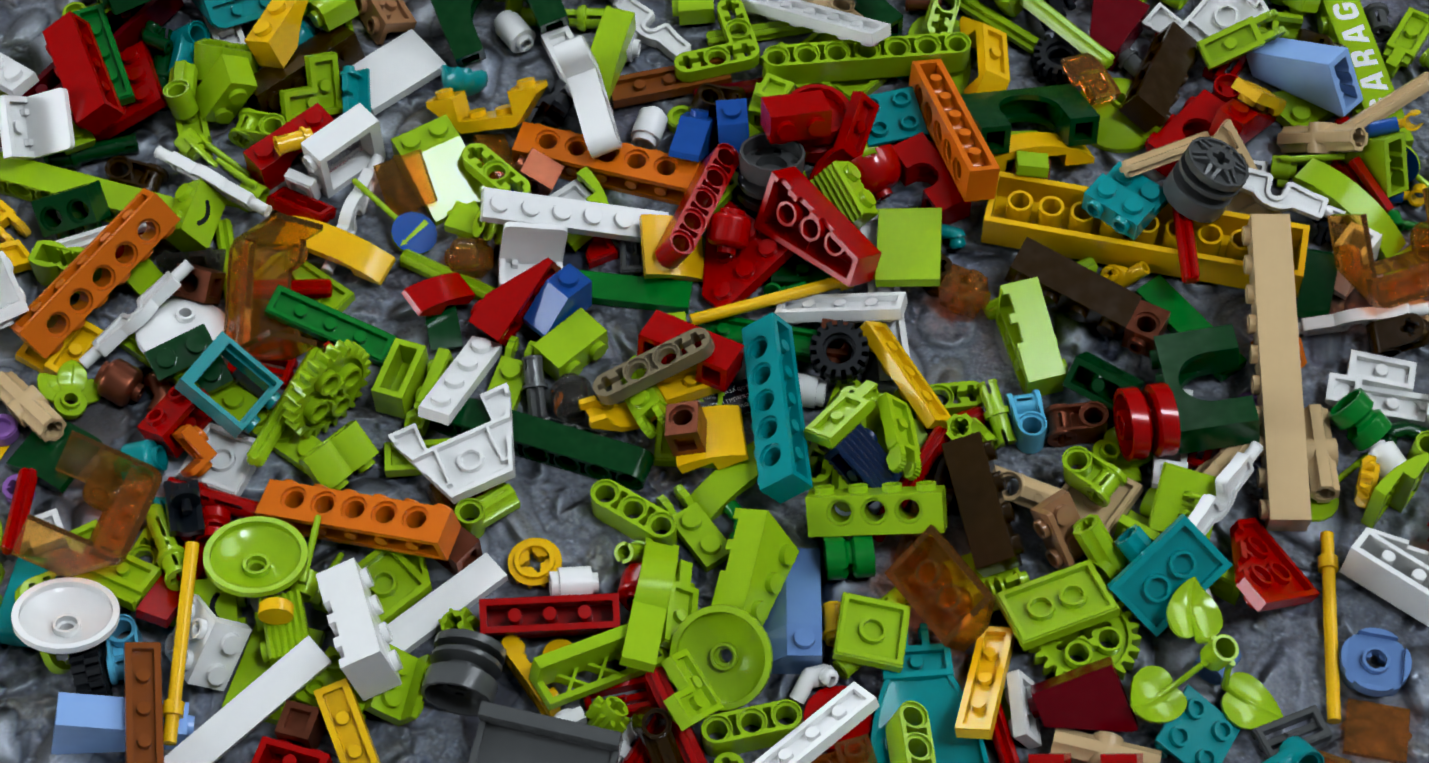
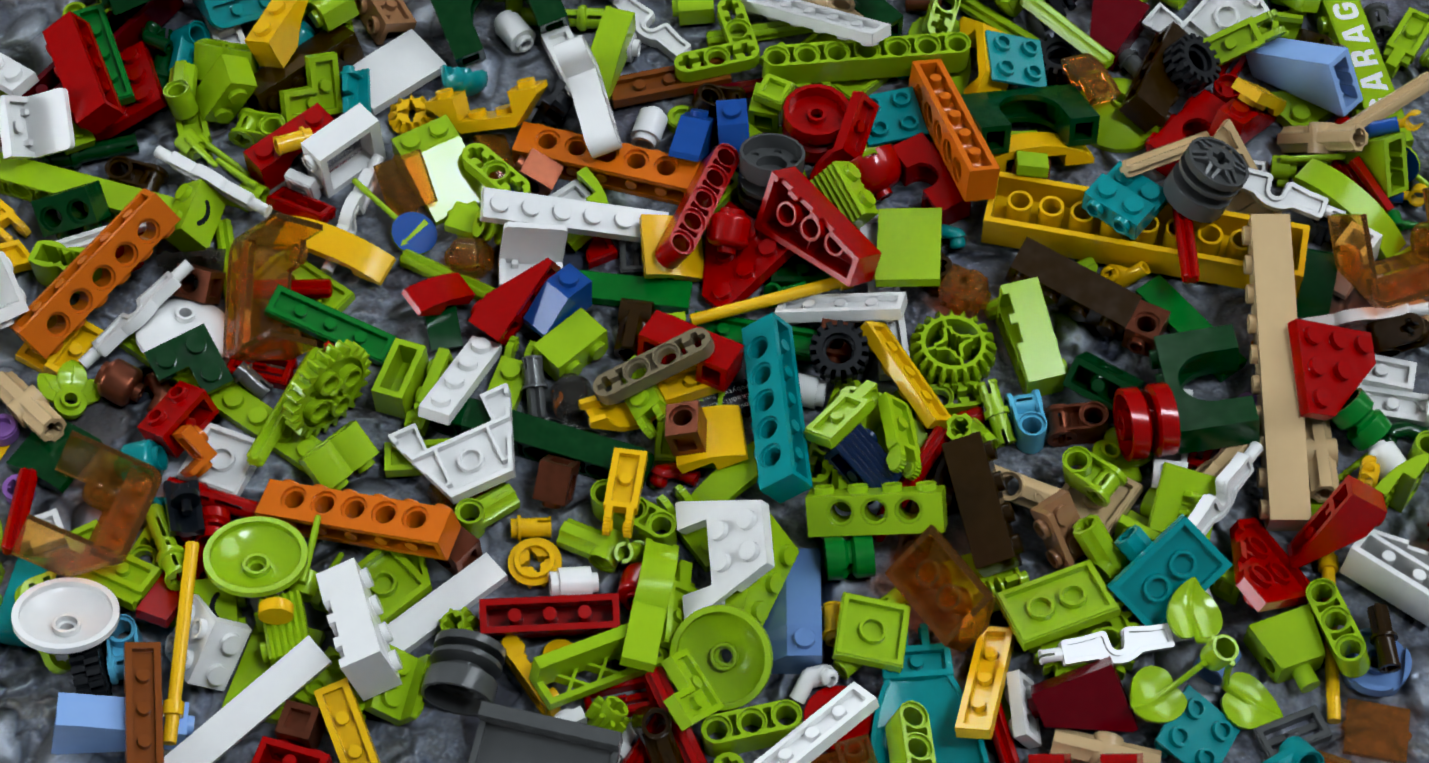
lime tile [126,258,164,296] -> none
teal window [174,331,284,438] -> none
red brick [760,90,832,144] -> none
none -> yellow gear [387,94,437,135]
none -> yellow pin [510,515,552,542]
none -> copper brick [532,454,580,509]
none -> lime piece [556,518,630,573]
none -> yellow hinge [602,447,648,538]
none -> dark brown piece [614,298,655,361]
none -> red arm [649,462,701,488]
none -> white wing [675,500,775,619]
none -> lime gear [909,309,997,393]
none -> teal hinge [985,30,1047,89]
none -> white piece [1038,623,1194,667]
none -> black tyre [1163,33,1221,94]
none -> lime torso [1243,604,1326,693]
none -> red slope [1287,474,1387,569]
none -> red plate [1288,318,1376,421]
none -> lime beam [1305,578,1370,678]
none -> dark brown axle [1367,603,1401,674]

